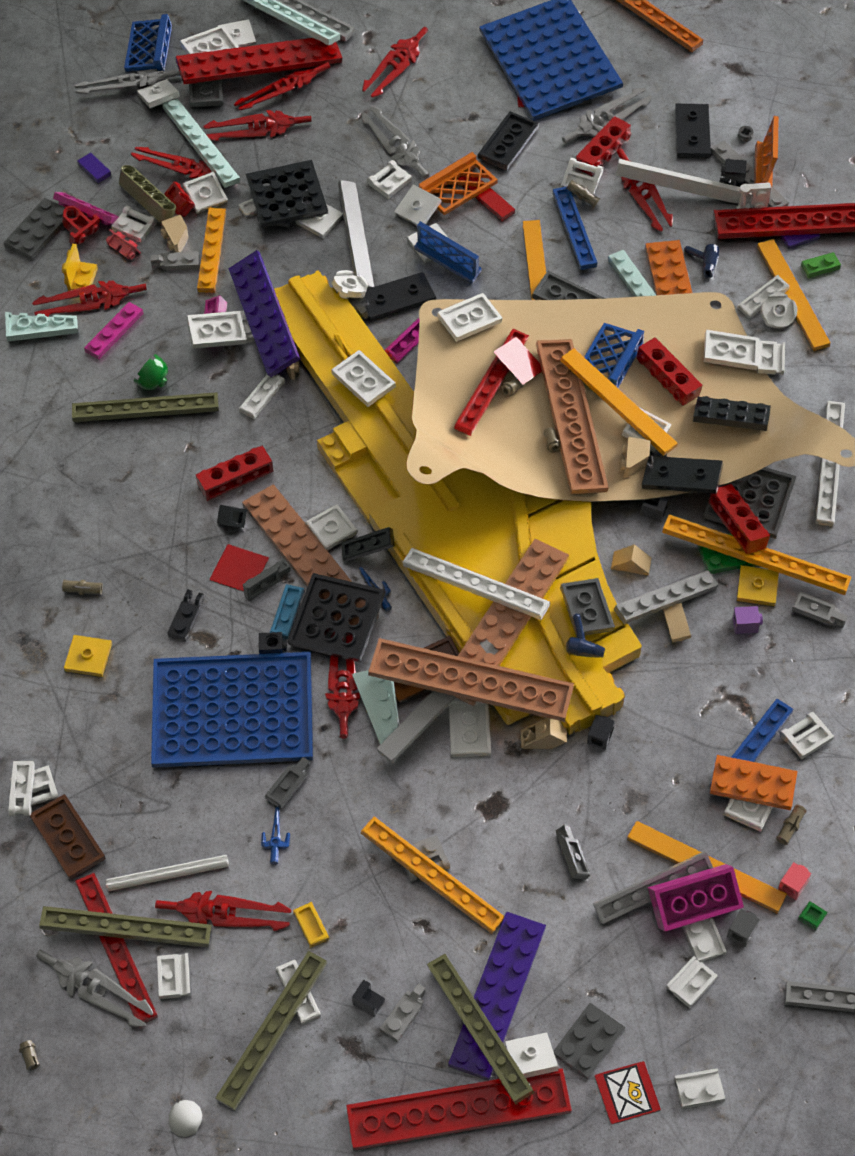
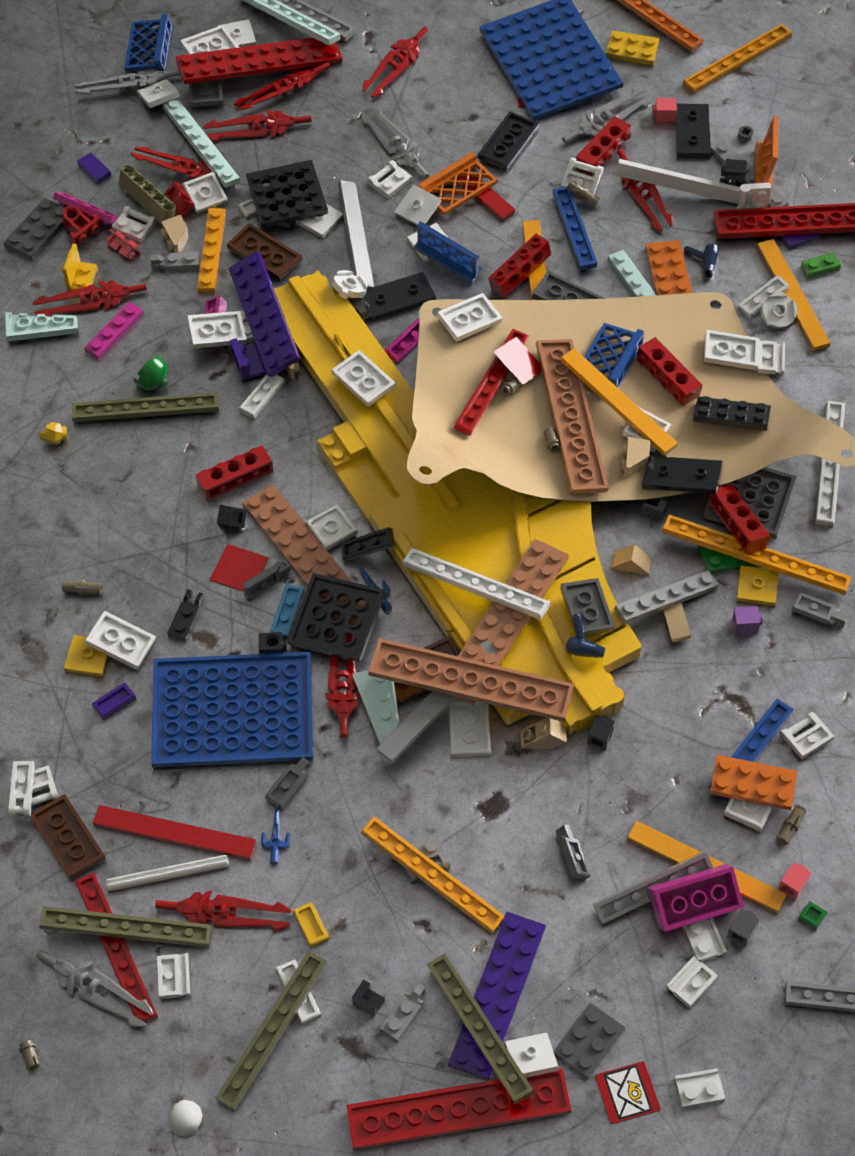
none -> yellow rock [39,422,67,445]
none -> white plate [85,611,156,670]
none -> dark purple tile [92,682,136,721]
none -> red tile [93,805,256,861]
none -> reddish brown plate [227,223,302,281]
none -> dark purple bracket [230,338,267,380]
none -> red brick [488,233,552,299]
none -> yellow plate [606,30,660,66]
none -> coral brick [652,98,677,122]
none -> light orange tile [683,23,792,94]

